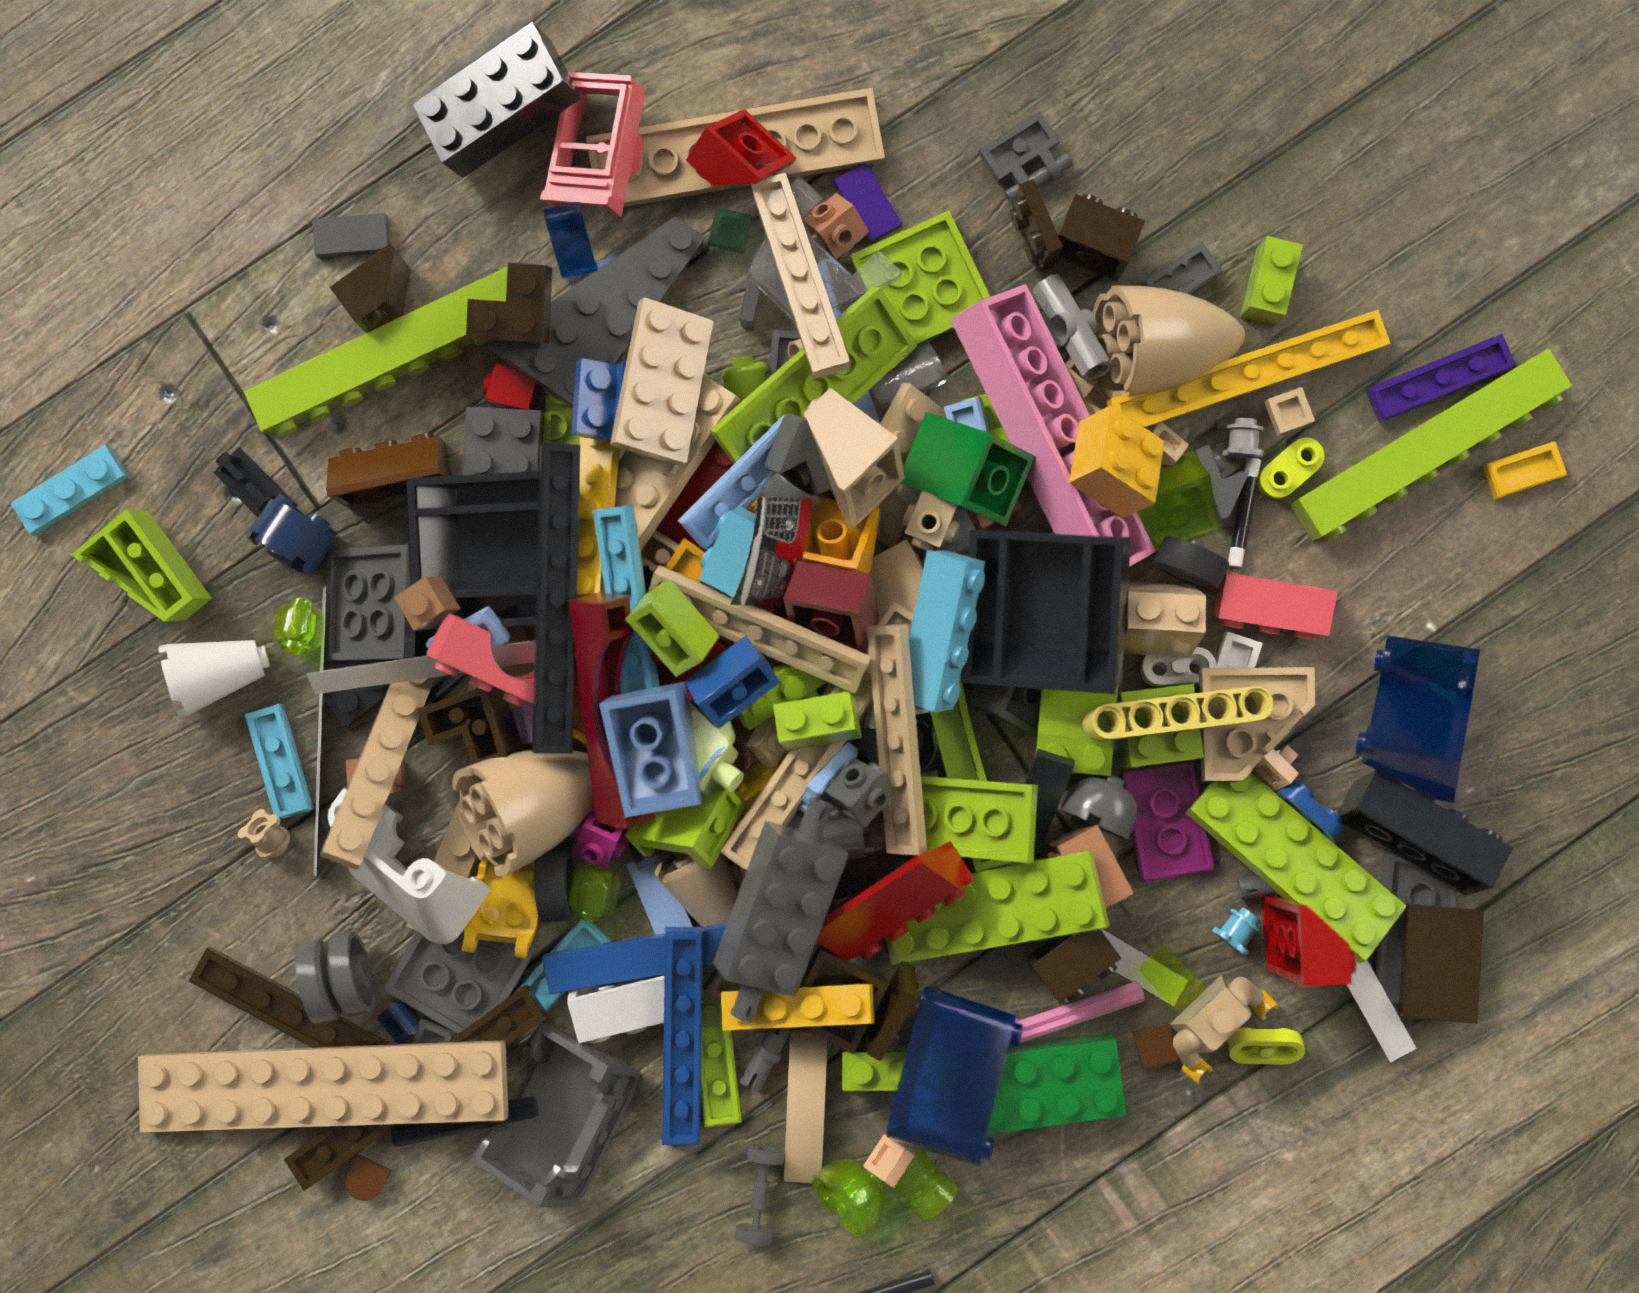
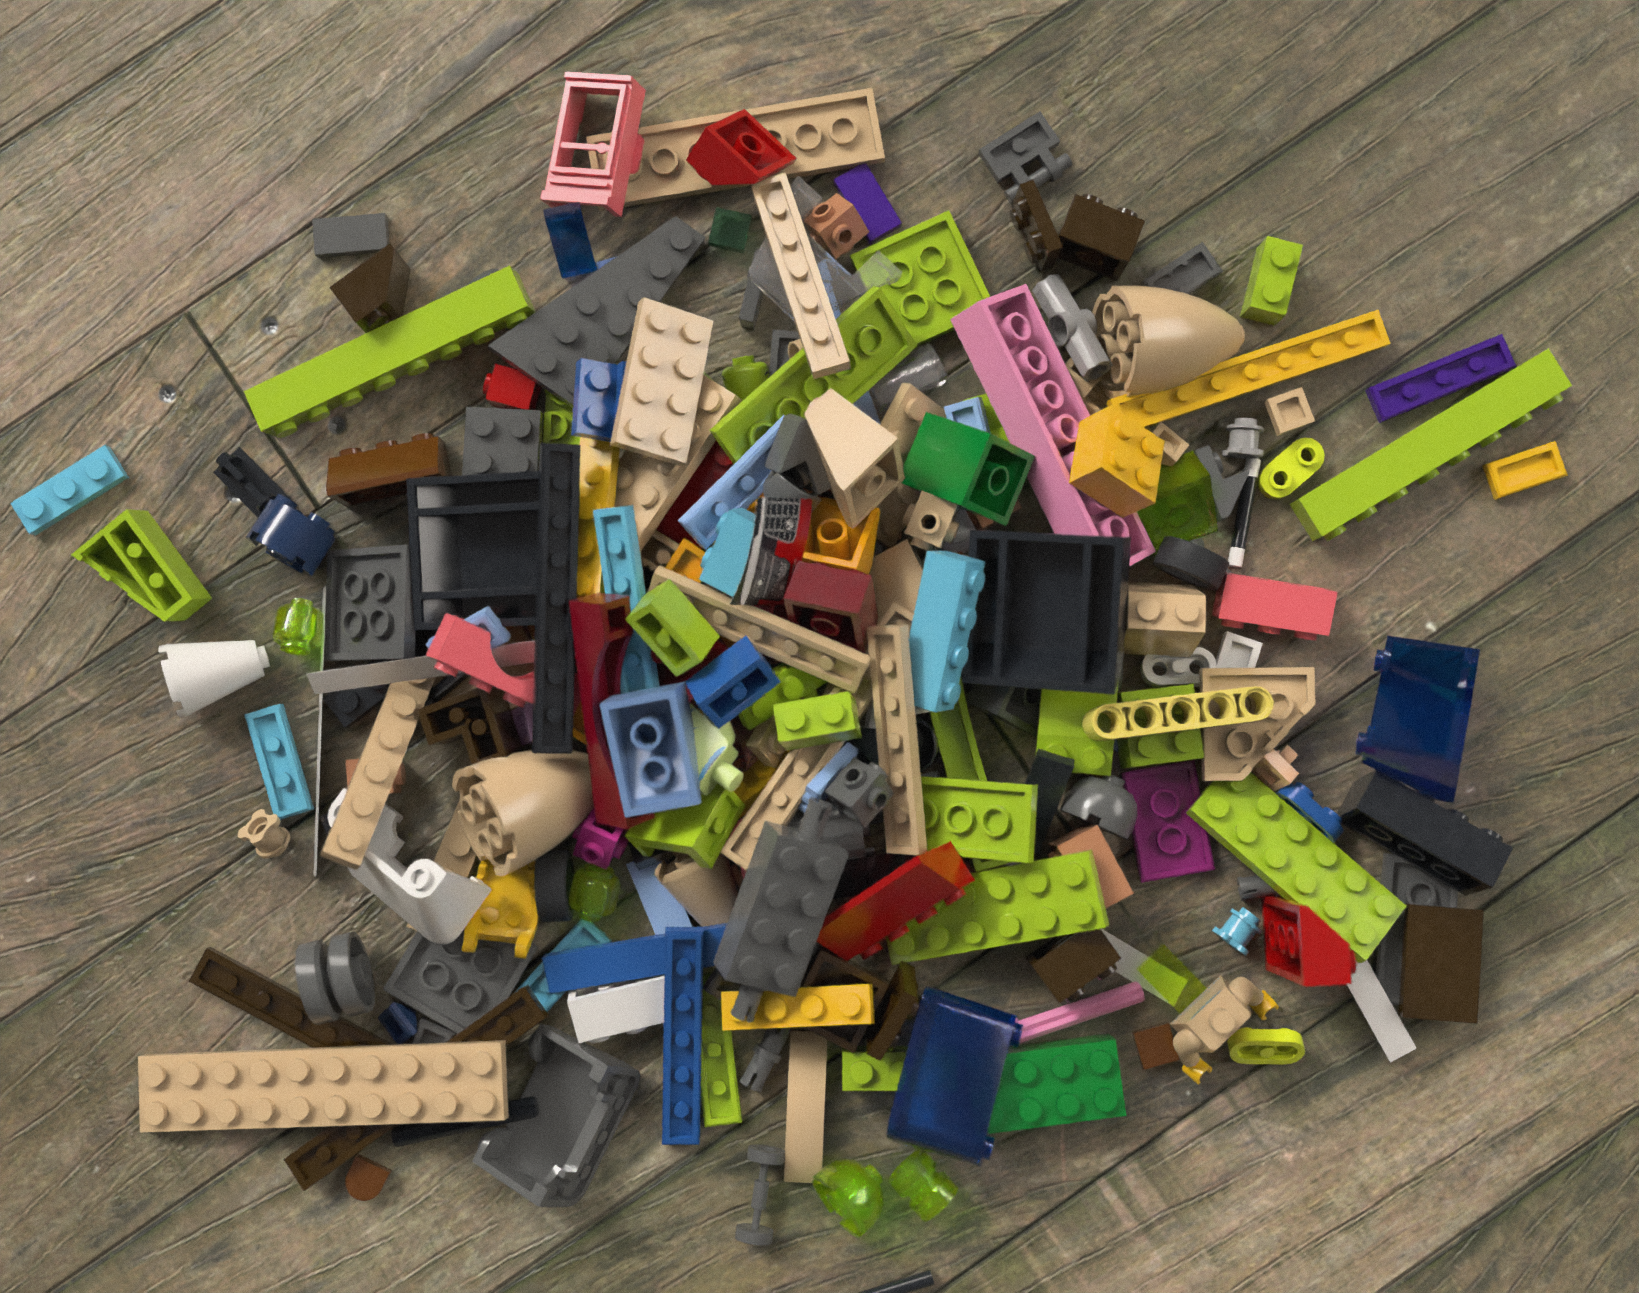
medium nougat brick [394,577,461,630] -> none
brick [413,22,581,178] -> none
dark brown brick [466,263,553,344] -> none
light nougat plate [863,1134,915,1188] -> none

